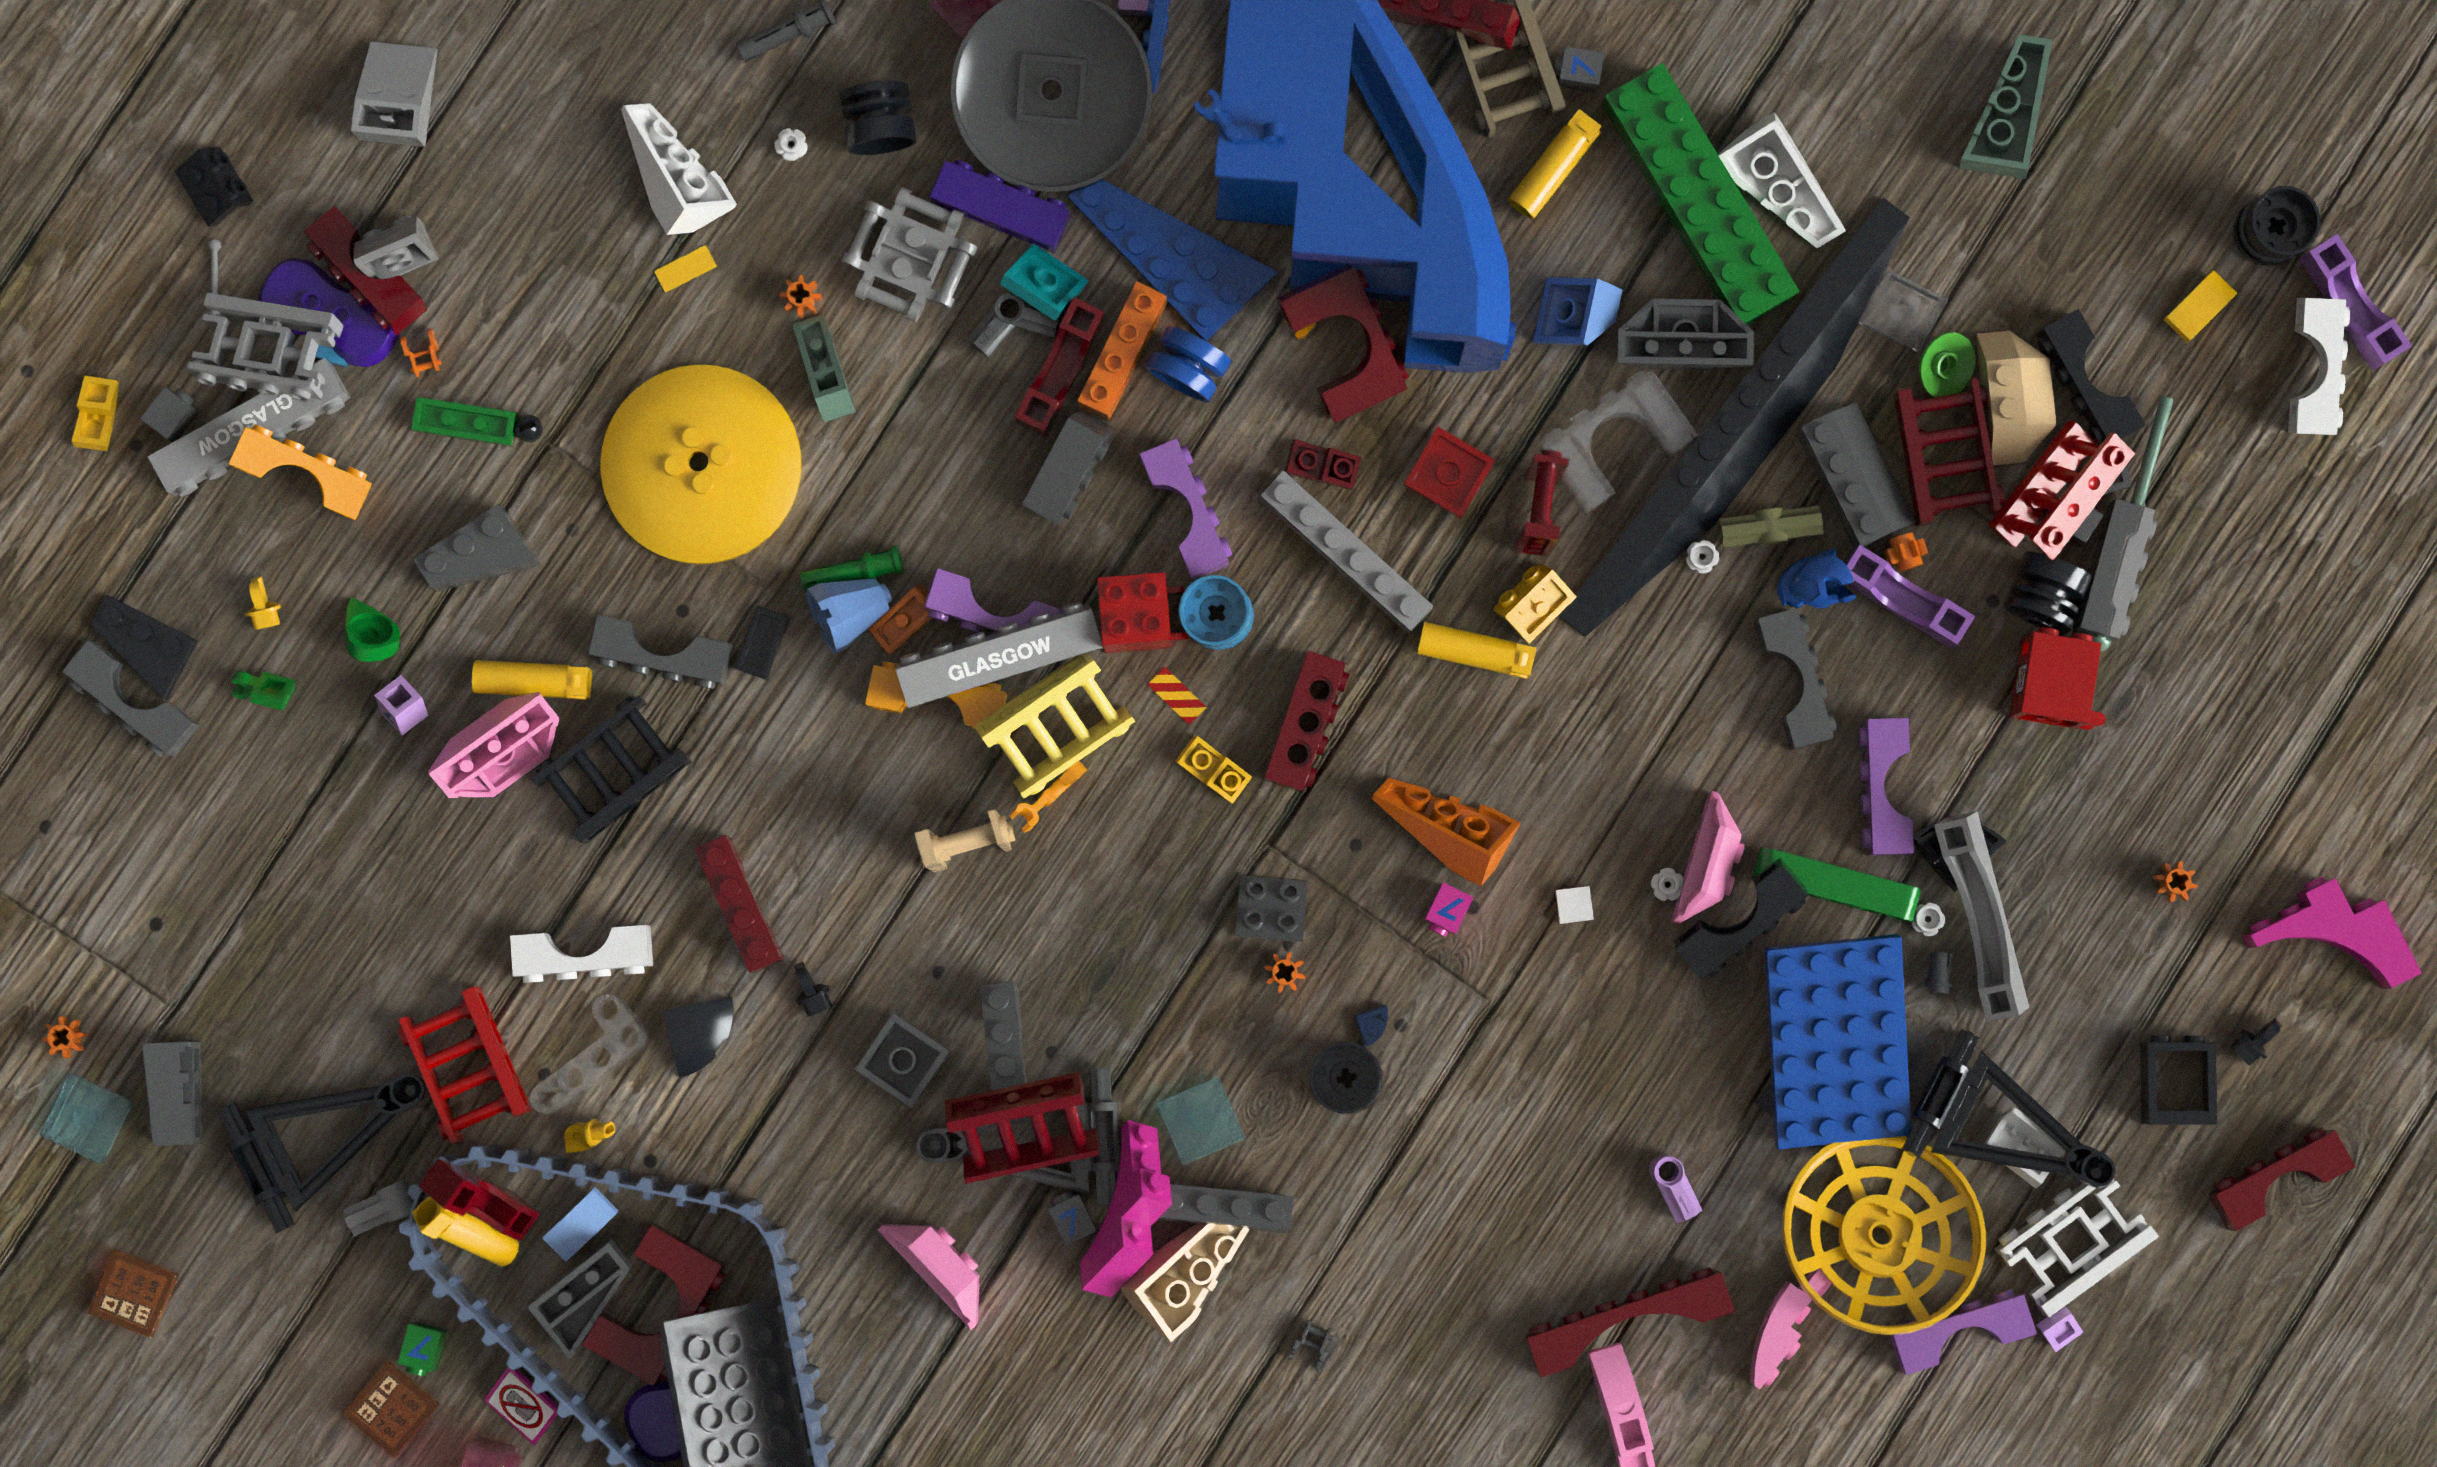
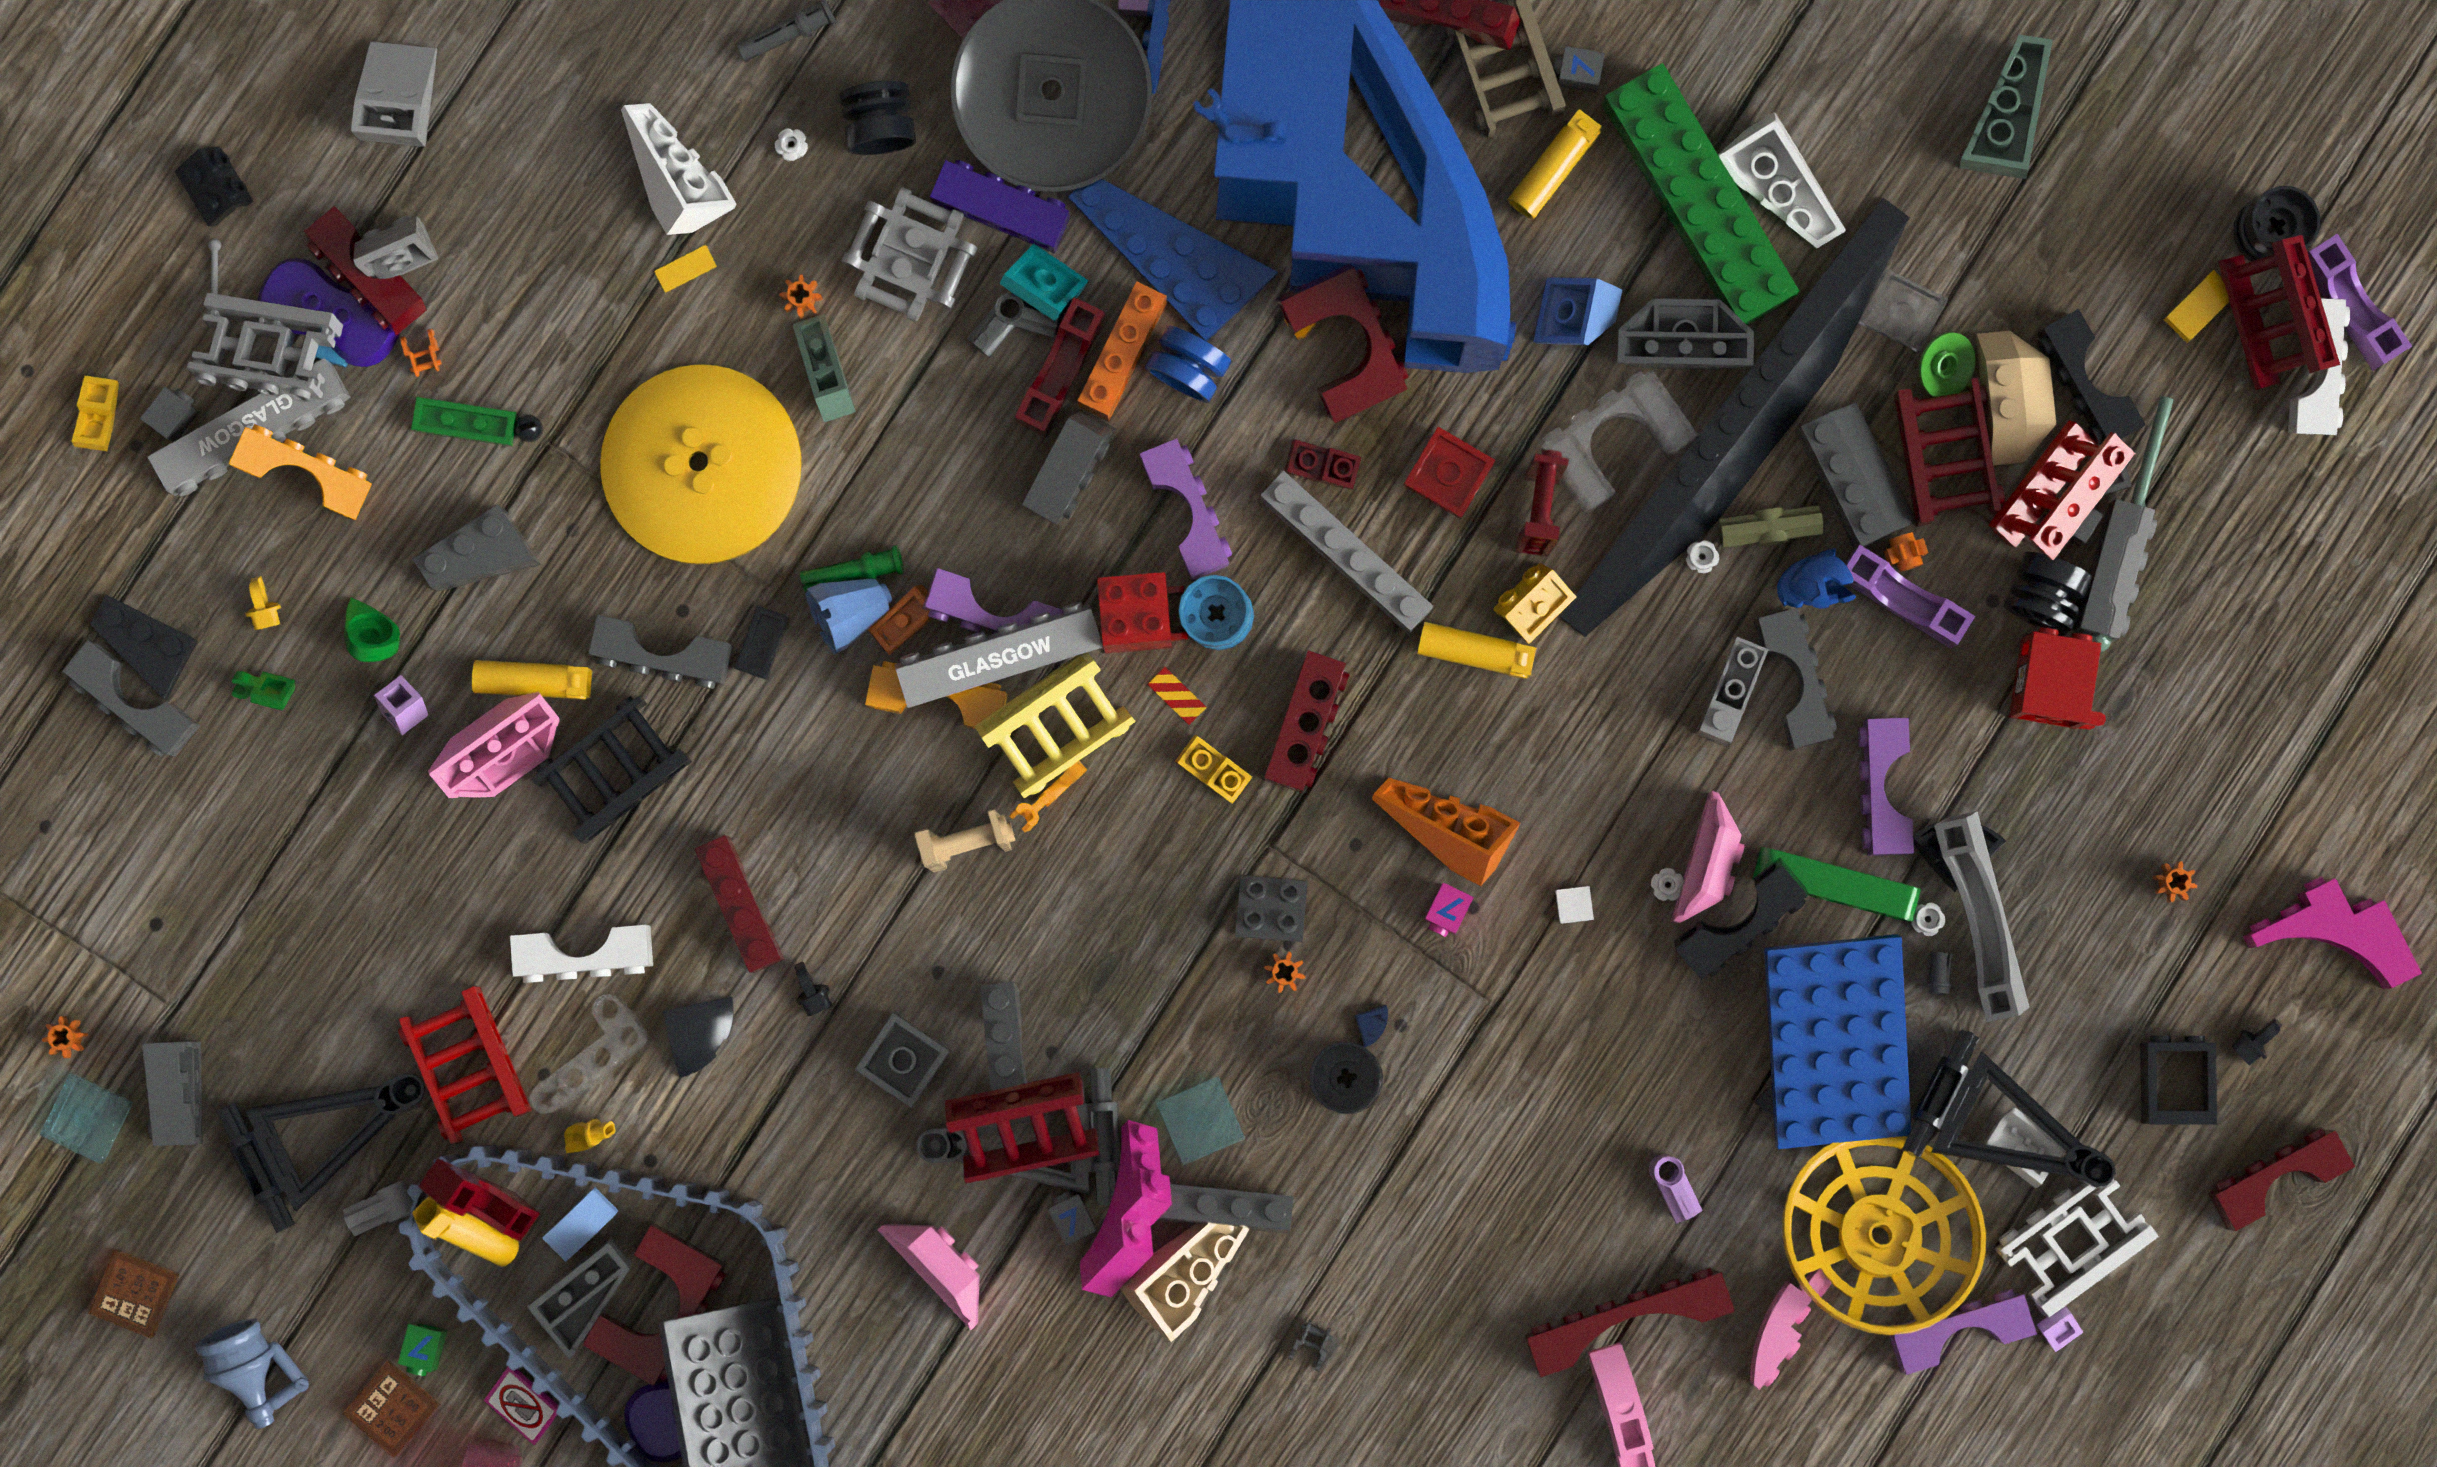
none -> sand blue piece [196,1318,309,1429]
none -> light grey slope [1695,637,1769,746]
none -> dark red fence [2218,235,2340,390]

